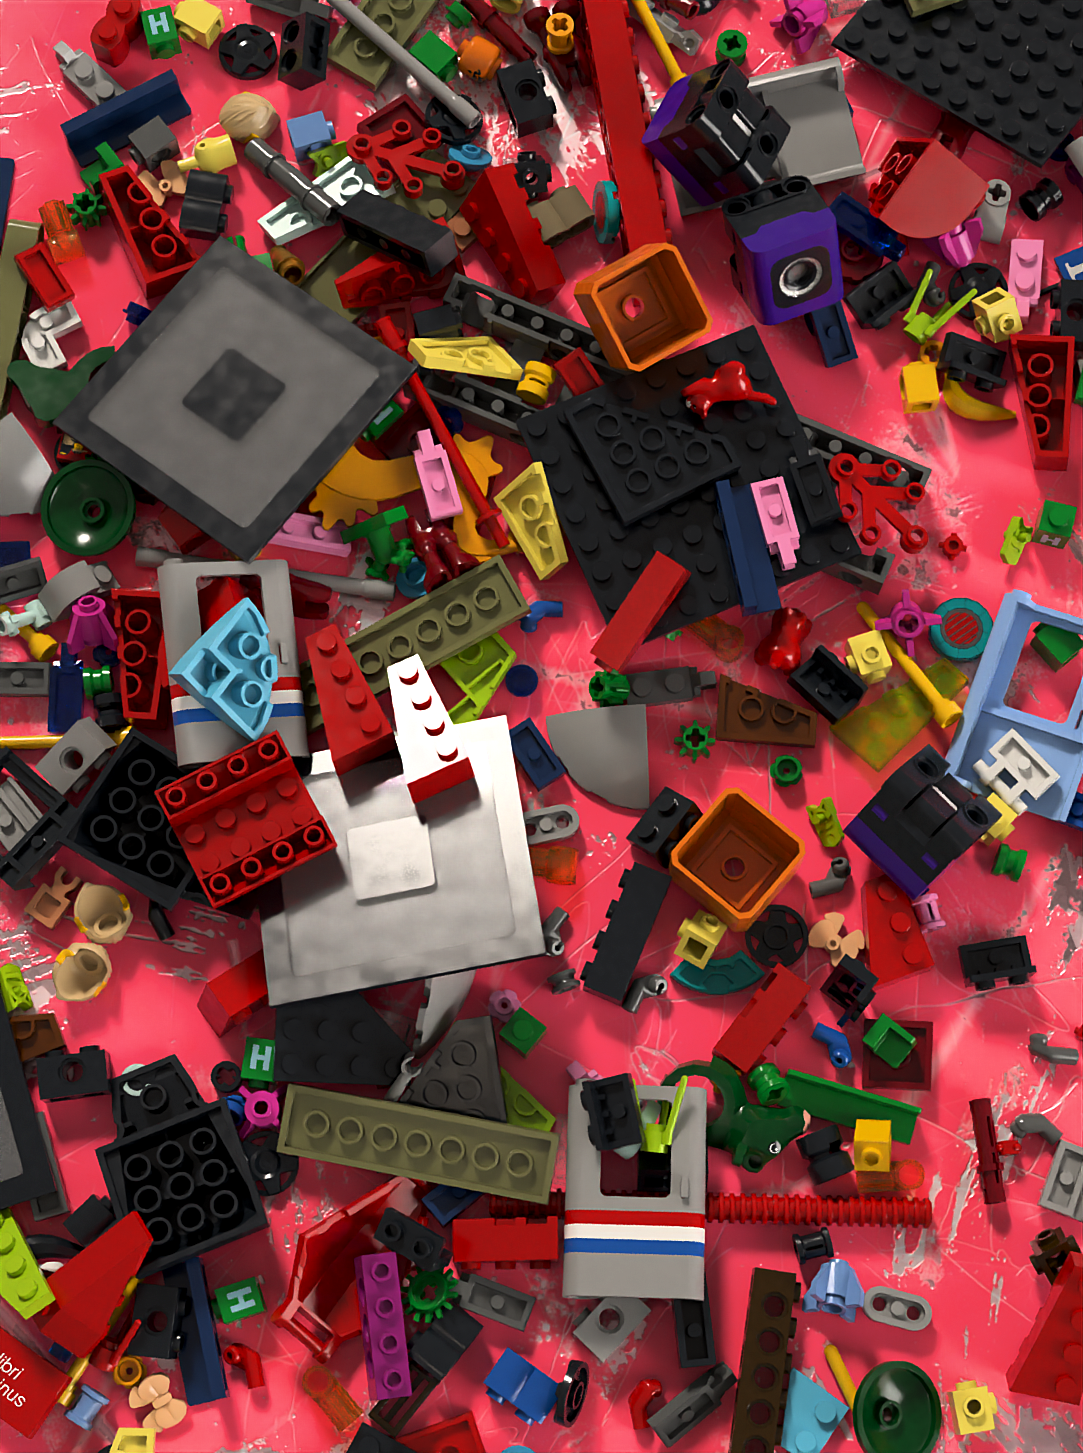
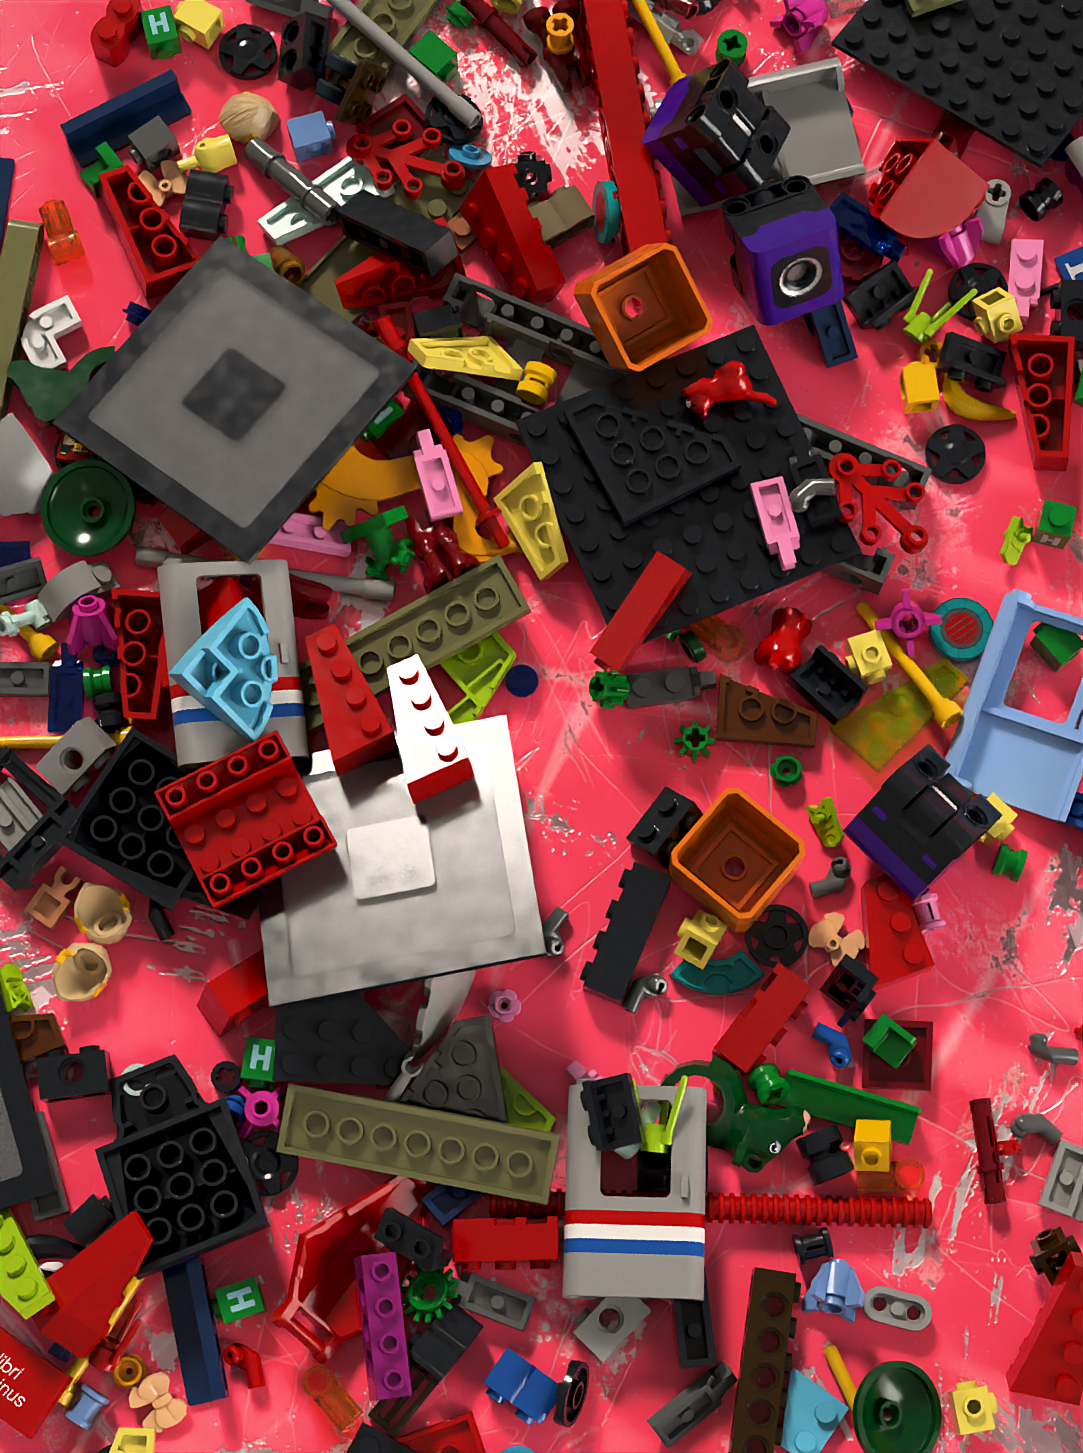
red tile [14,242,75,313] -> none
light grey hinge [53,40,126,107] -> none
green gear [66,188,108,231] -> none
black brick [127,1283,190,1359] -> none
lime piece [307,141,348,177] -> none
dark azure piece [396,557,427,599] -> none
orange head [457,35,503,83] -> none
black brick [496,59,557,138] -> none
green brick [499,1007,547,1059] -> none
dark blue plate [509,717,566,792] -> none
blue arm [519,601,563,633] -> none
light grey plate [523,804,579,847] -> none
clear orange piece [529,846,579,885] -> none
light grey brick [546,704,650,810] -> none
dark grey bush [547,968,581,995] -> none
red tile [552,347,605,397] -> none
red arm [628,1378,662,1430] -> none
dark blue panel [714,479,781,617] -> none
dark grey arm [917,261,946,307] -> none
red piece [938,533,967,561] -> none
black bracket [957,935,1037,991] -> none
white plate [972,728,1060,816] -> none
none -> dark brown plate [313,52,387,126]
none -> dark green tile [679,630,707,663]
none -> dark grey arm [789,478,835,512]
none -> black wheel [925,424,986,484]

